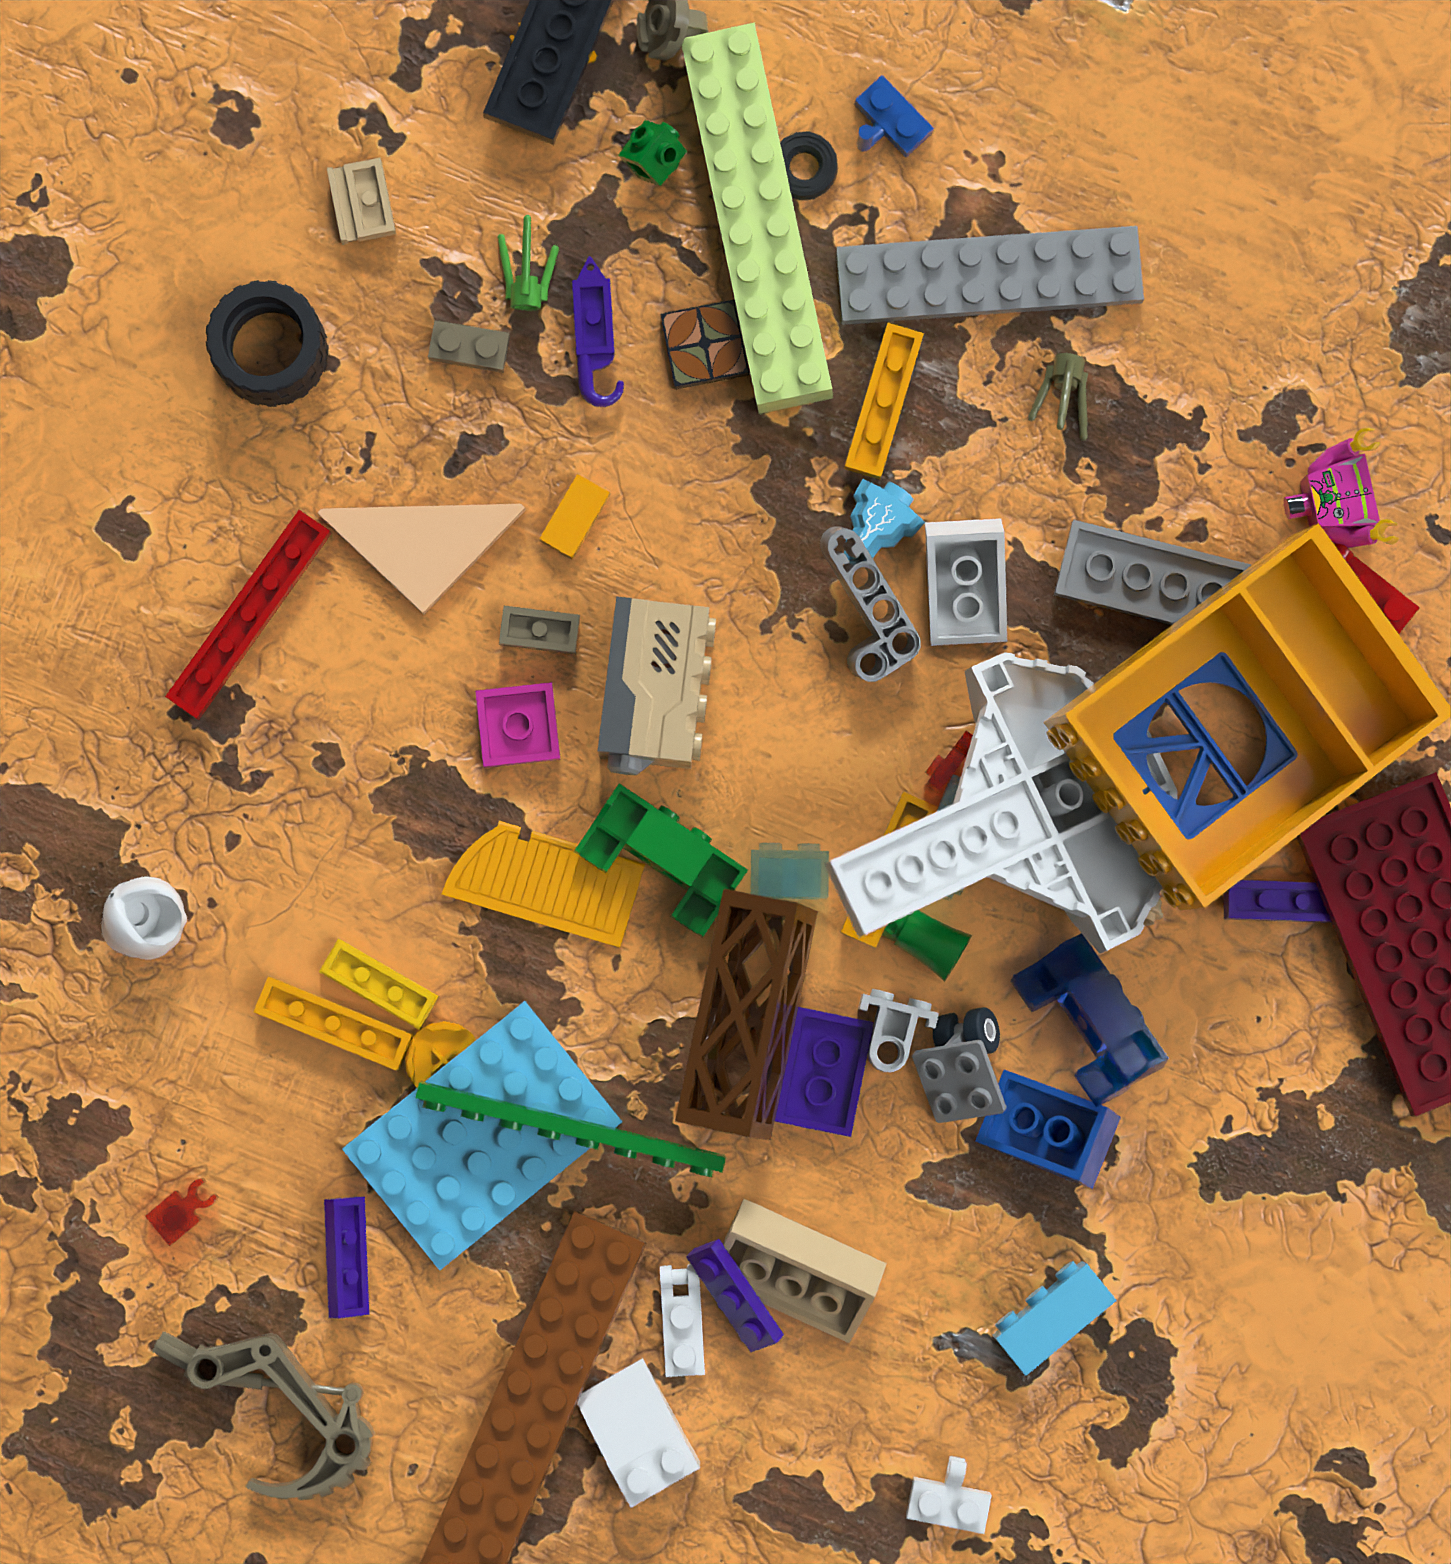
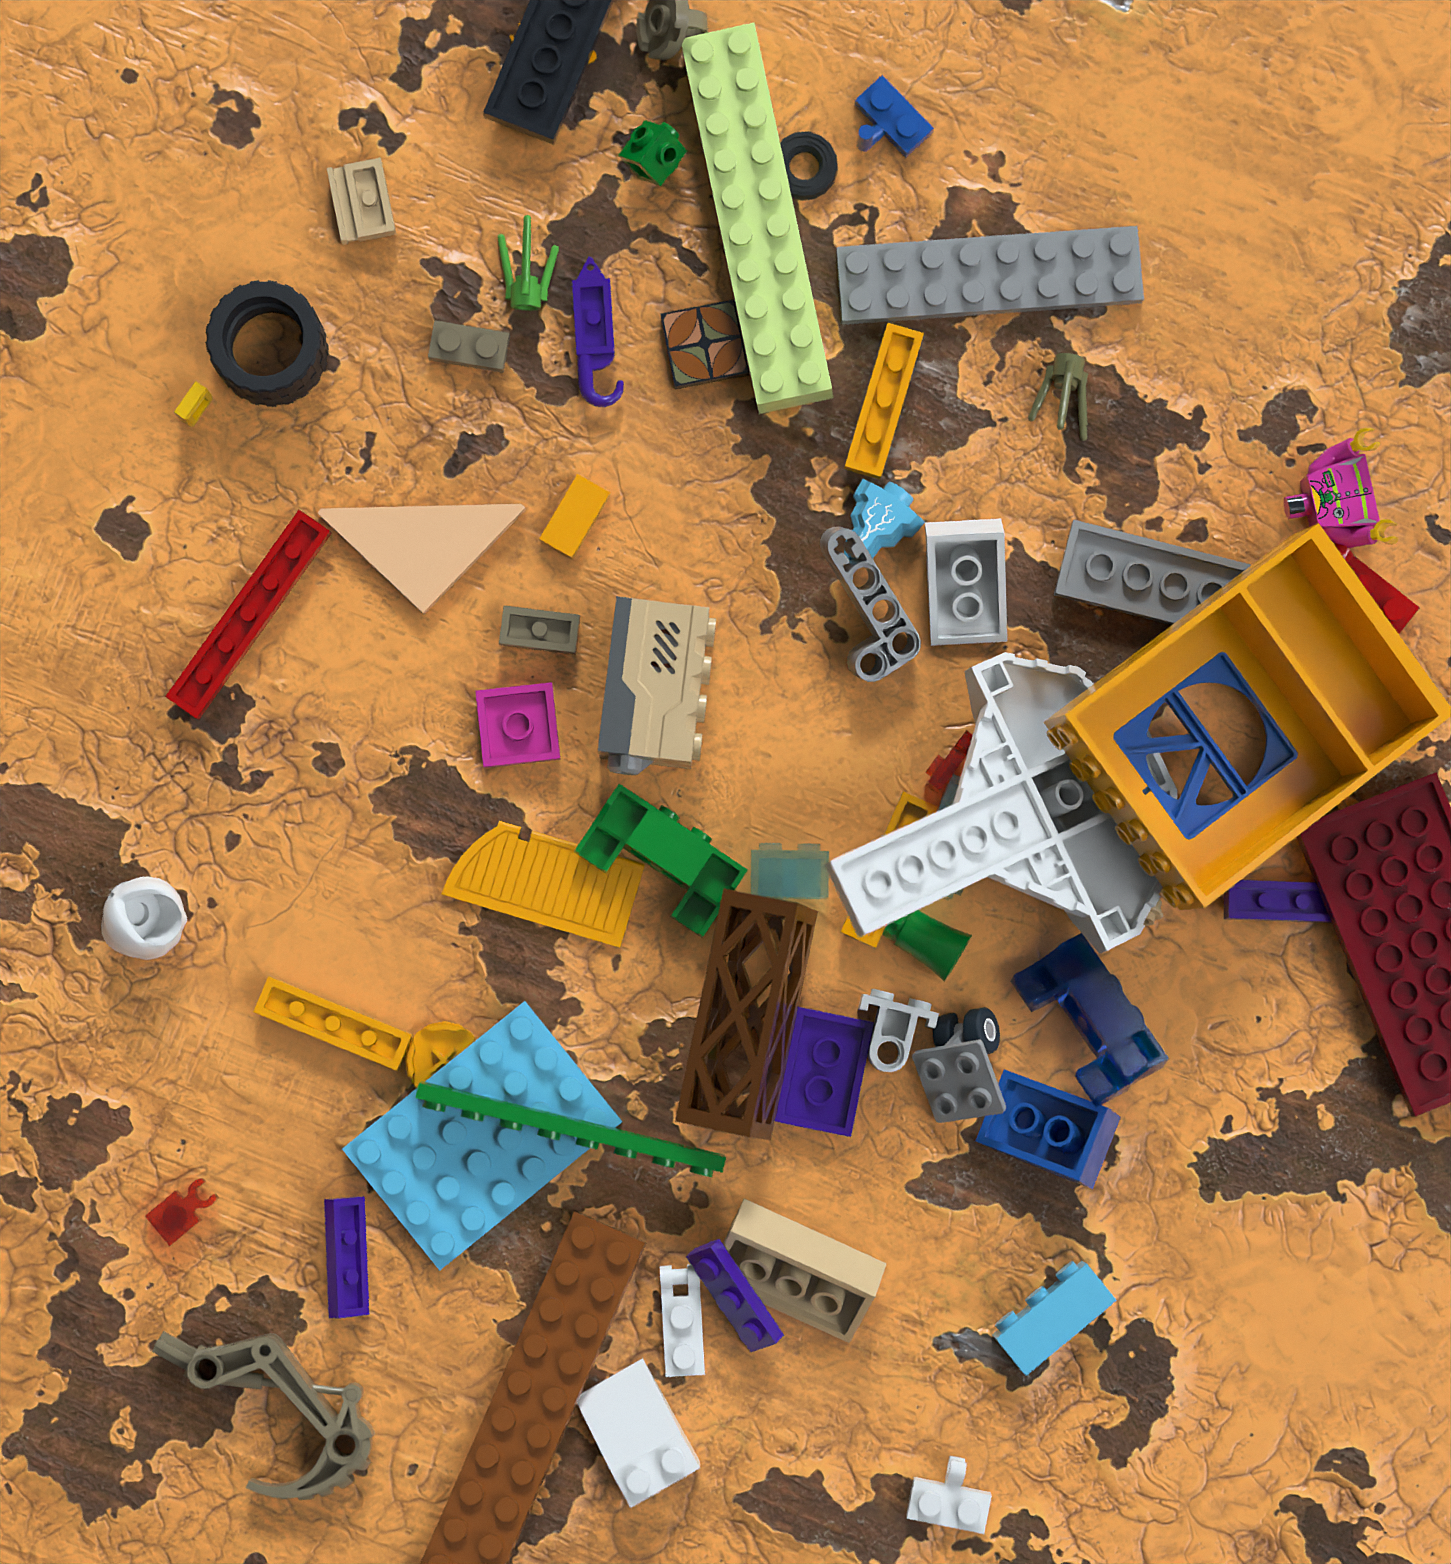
yellow tile [319,938,440,1030] -> none
none -> yellow tile [174,381,213,428]

